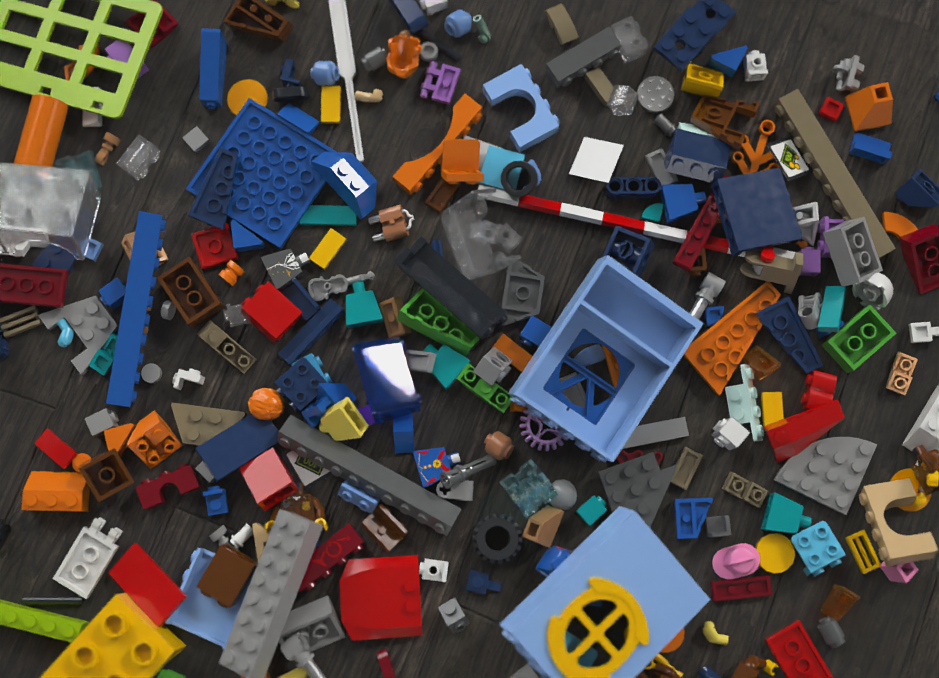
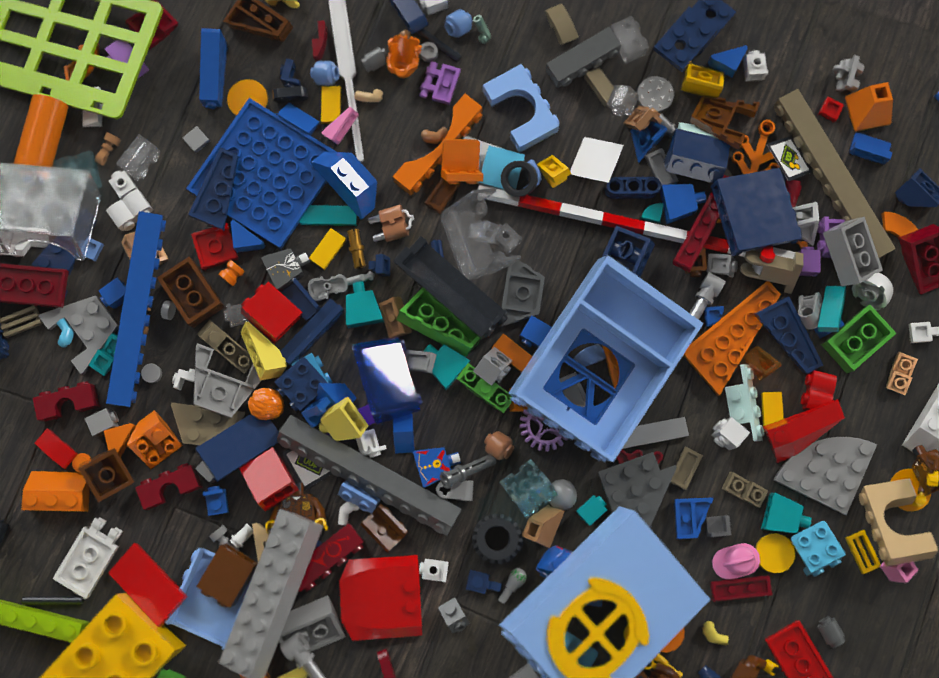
clear orange slope [820,585,860,622] -> none
none -> dark red arch [33,381,100,422]
none -> white brick [106,189,153,231]
none -> white brick [109,170,138,200]
none -> light grey wing [193,343,262,418]
none -> light yellow slope [241,322,287,381]
none -> dark red slope [312,20,327,63]
none -> bright pink slope [322,107,359,145]
none -> white arm [338,502,359,525]
none -> pearl gold pin [347,229,366,269]
none -> white bracket [356,429,387,458]
none -> dark blue tile [368,254,390,277]
none -> medium nougat arm [421,126,448,144]
none -> light grey piece [498,568,527,604]
none -> yellow slope [537,155,571,188]
none -> medium nougat bracket [624,106,662,131]
none -> blue slope [630,121,667,164]
none -> light grey bracket [707,254,738,277]
none -> dark red cone [785,180,802,208]

